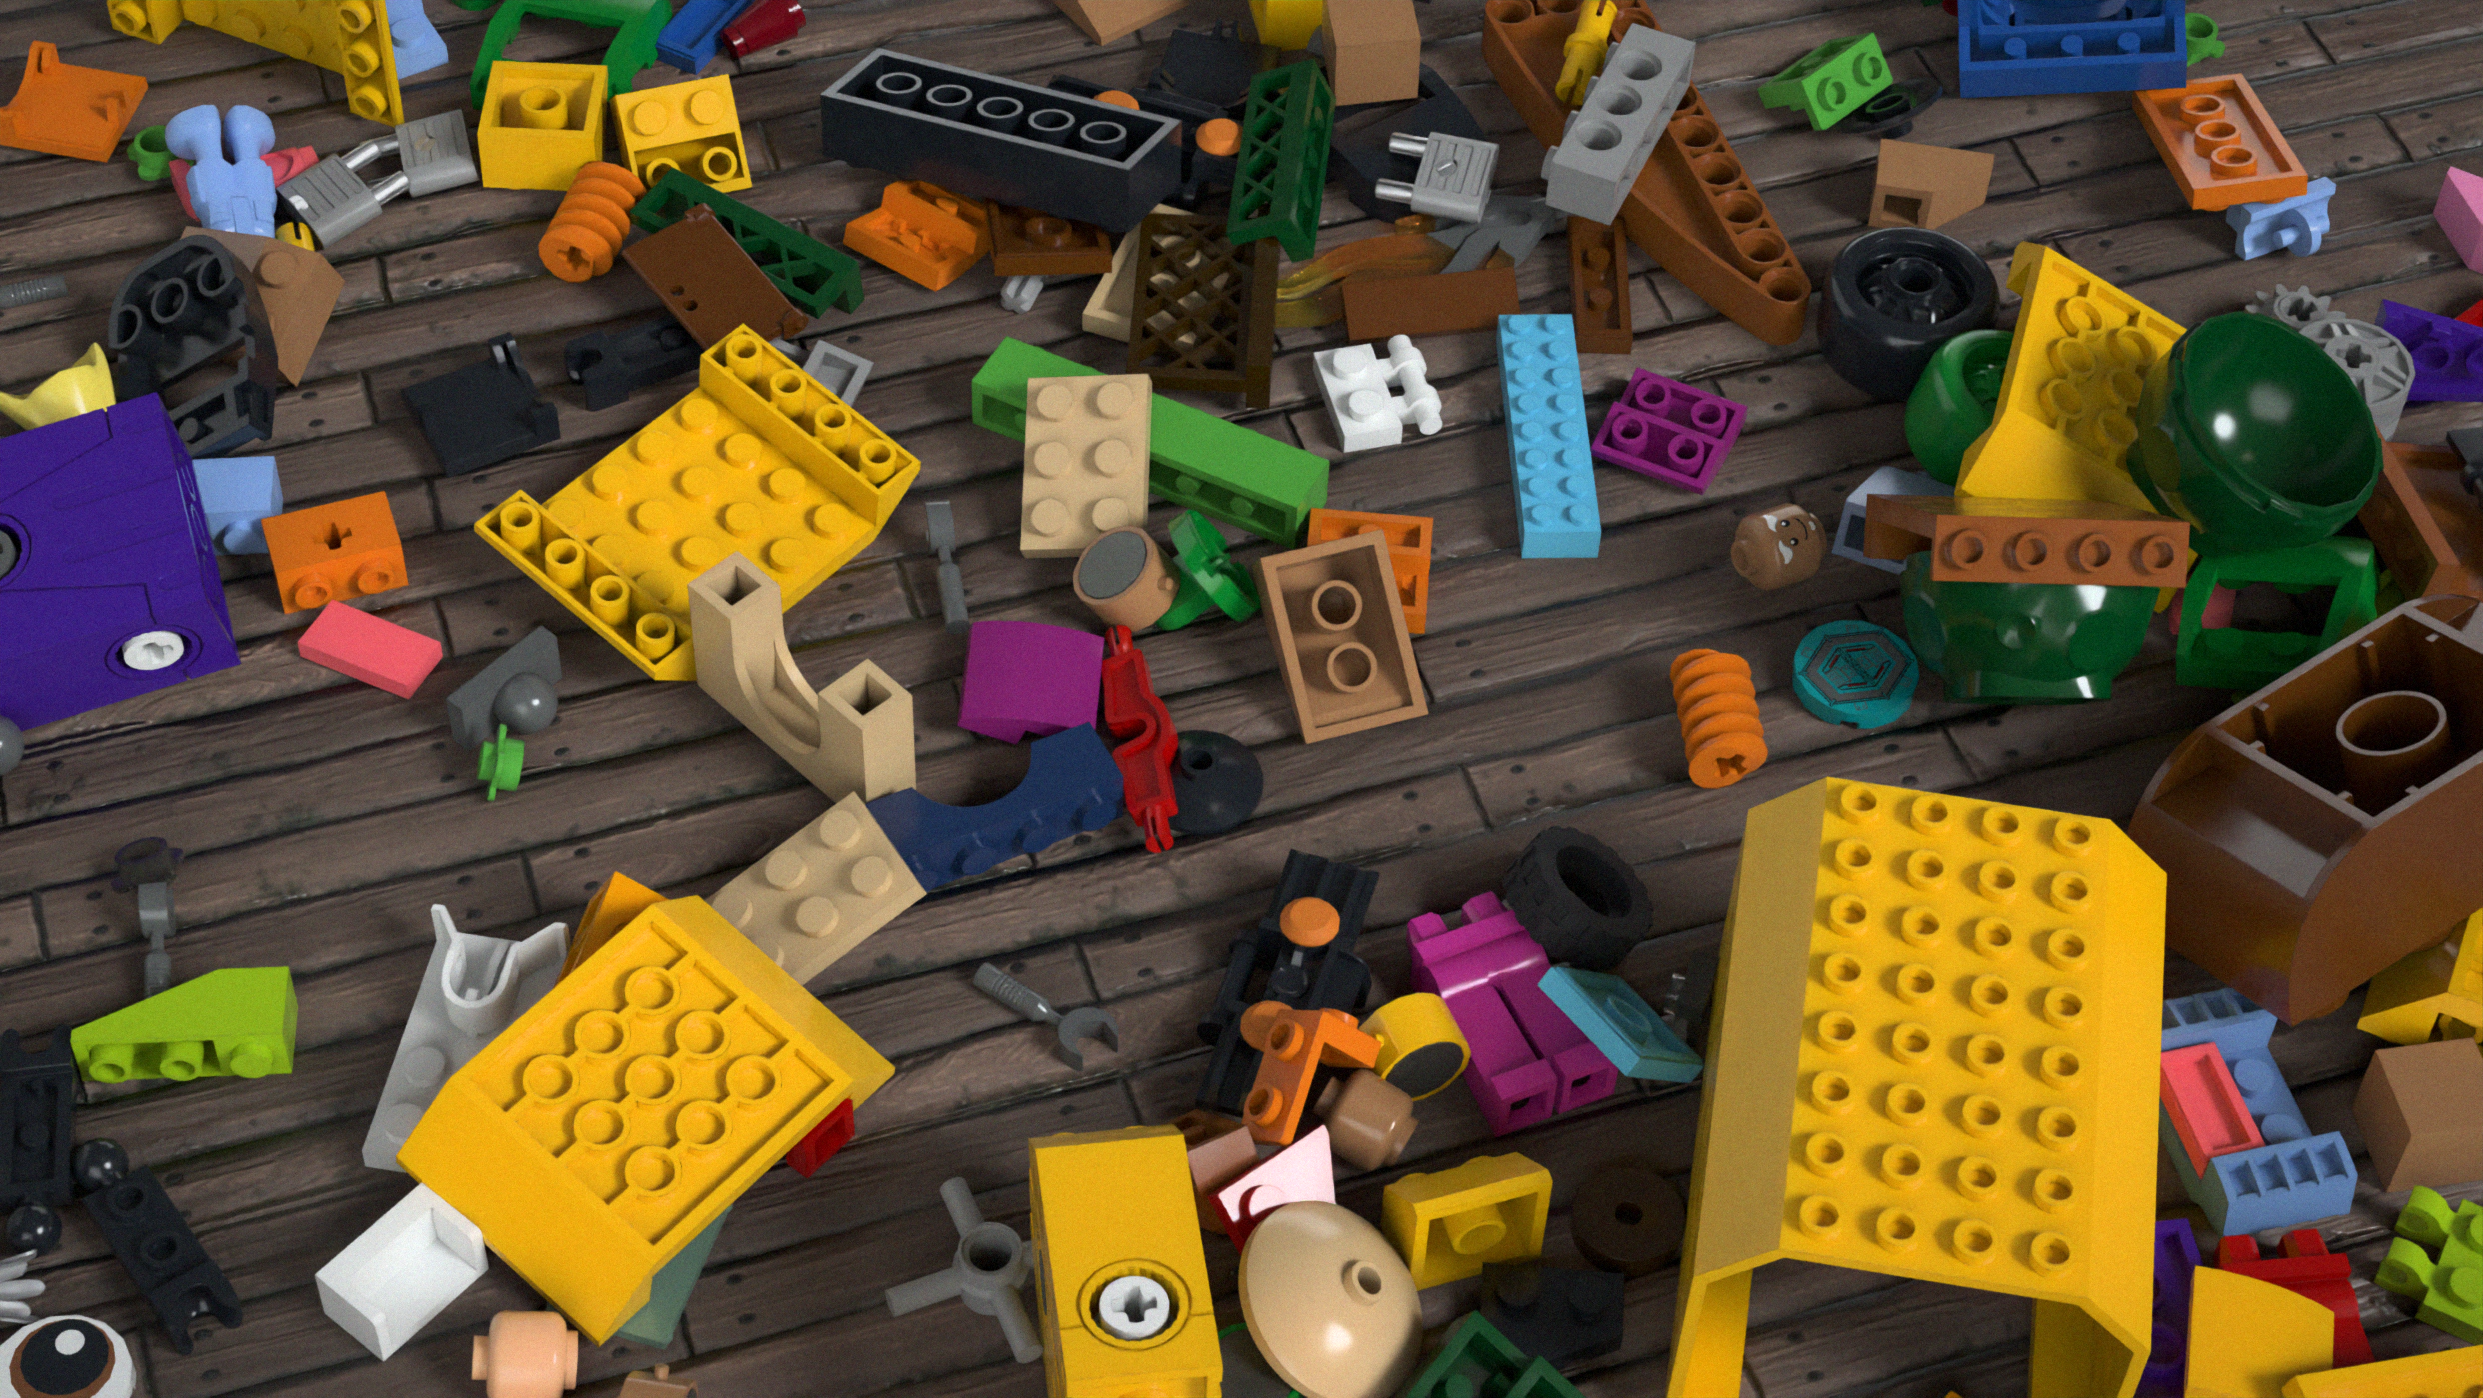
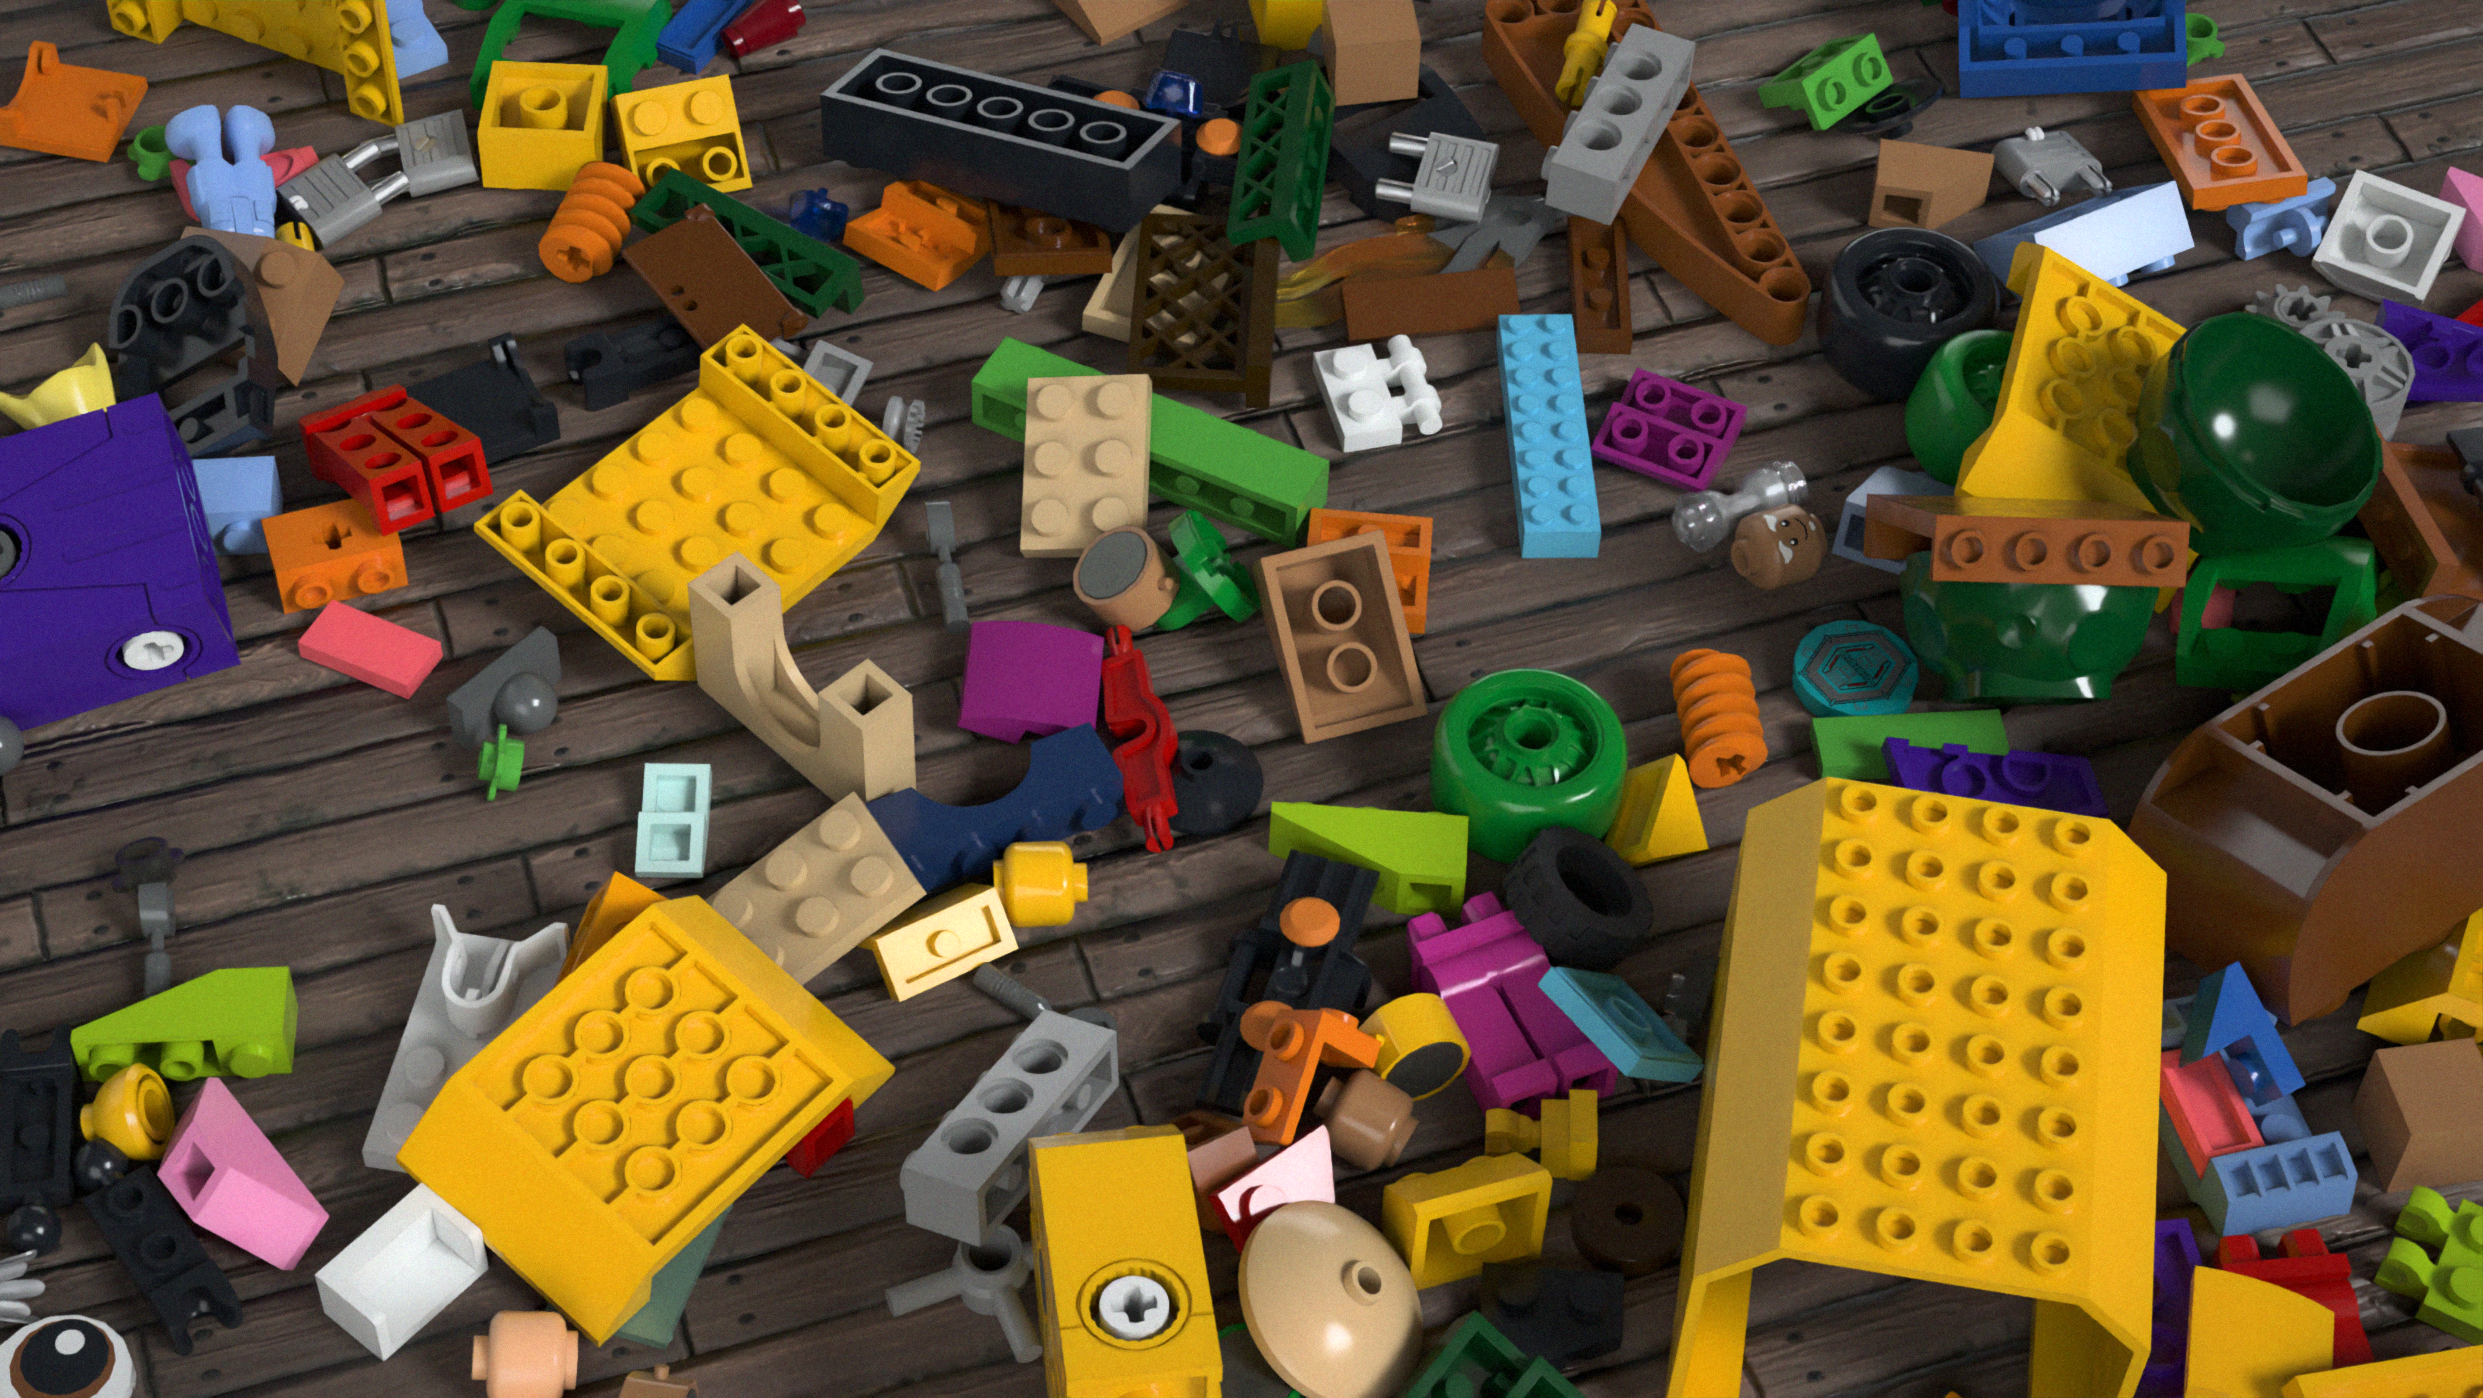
none -> yellow brick [80,1063,175,1161]
none -> bright pink slope [157,1077,330,1270]
none -> red hips [298,384,494,537]
none -> light aqua slope [635,763,712,878]
none -> clear blue piece [789,187,849,243]
none -> yellow panel [857,883,1019,1002]
none -> light grey bush [882,396,925,454]
none -> light grey brick [899,1009,1119,1247]
none -> yellow head [993,841,1088,928]
none -> clear blue piece [1143,71,1203,119]
none -> lime slope [1268,801,1469,919]
none -> green wheel [1429,668,1628,865]
none -> yellow piece [1485,1089,1598,1181]
none -> yellow slope [1604,753,1709,868]
none -> clear piece [1672,459,1808,553]
none -> bright green tile [1809,709,2010,780]
none -> dark purple wing [1881,737,2109,819]
none -> light blue slope [1973,181,2195,303]
none -> light grey piece [1991,127,2112,207]
none -> blue slope [2178,961,2306,1107]
none -> white slope [2311,169,2466,307]

